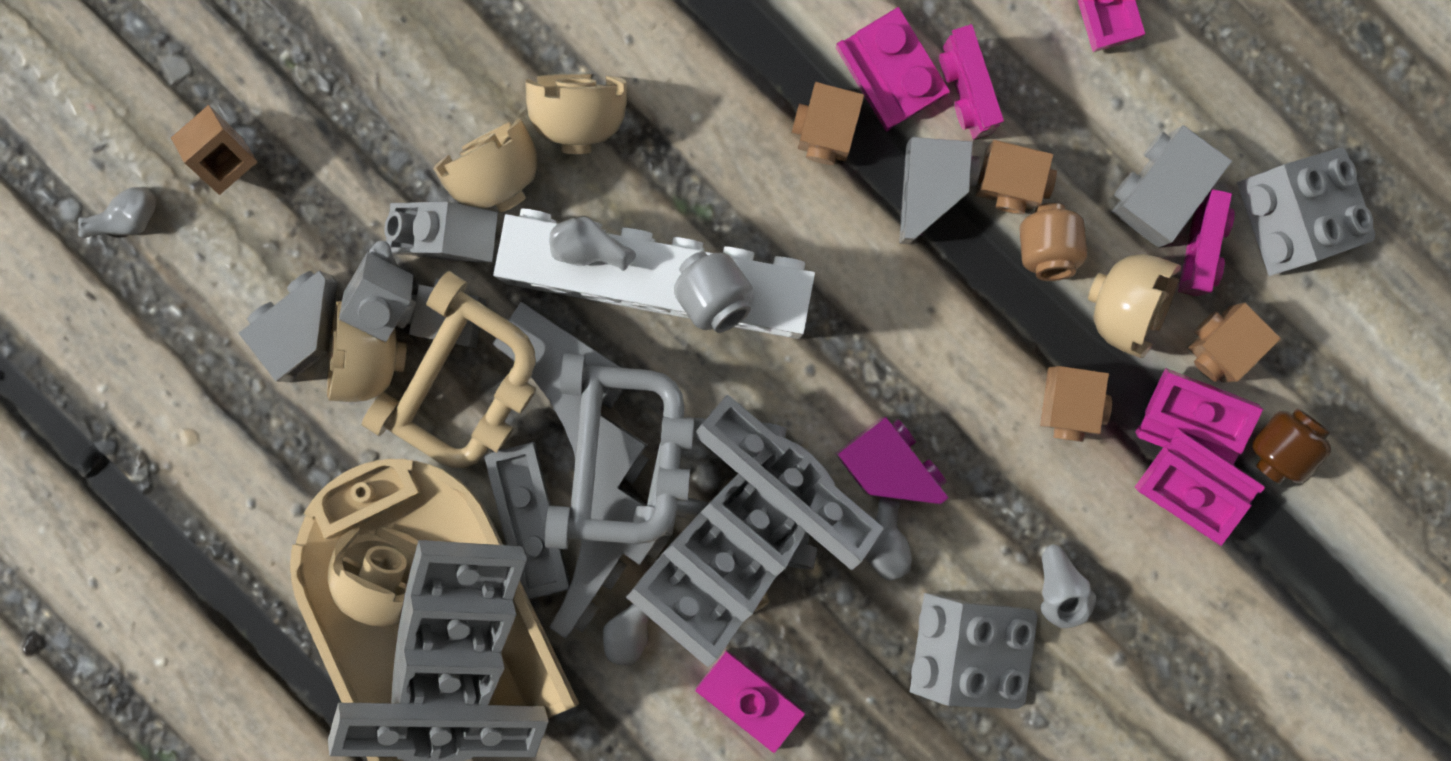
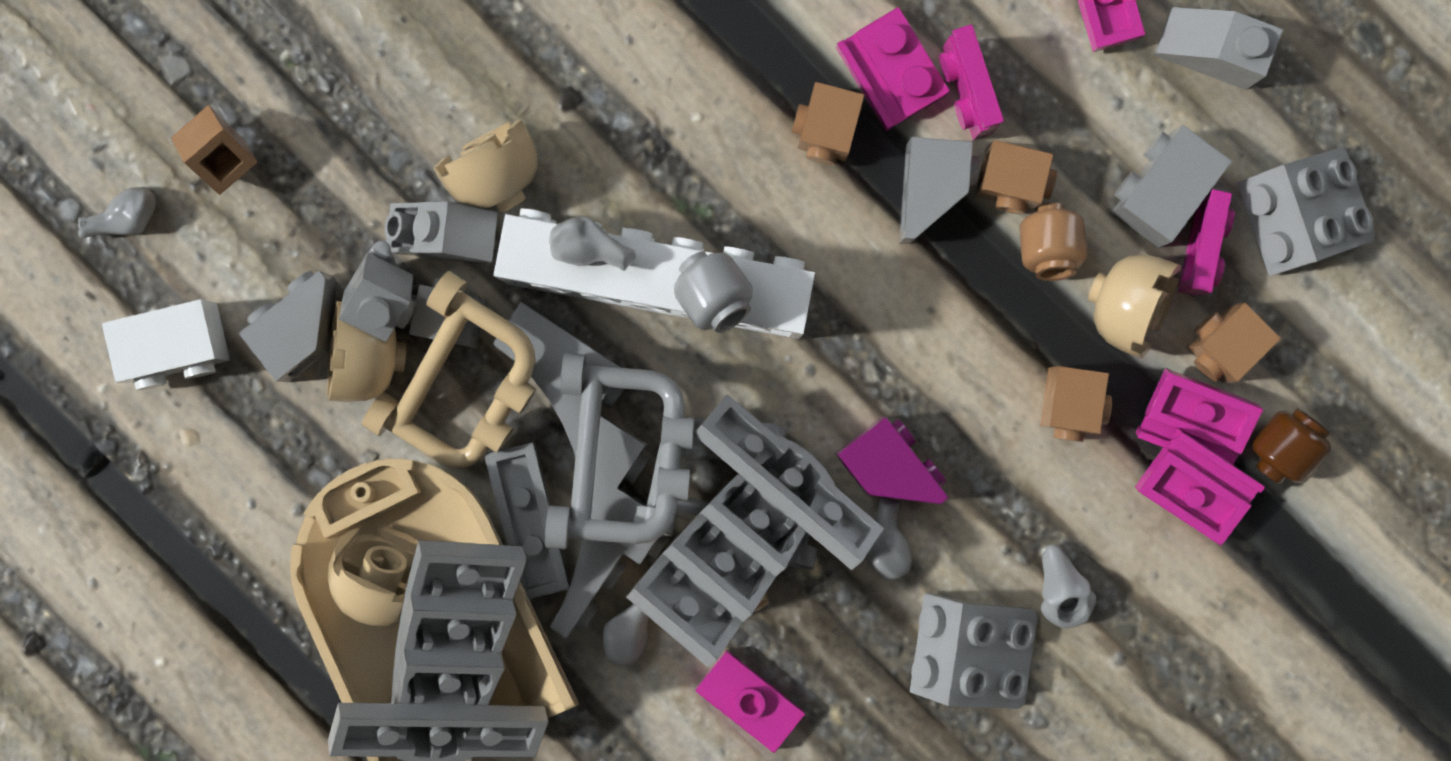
tan cylinder [525,74,627,154] -> none
none -> white brick [102,299,230,391]
none -> light grey slope [1154,7,1283,90]

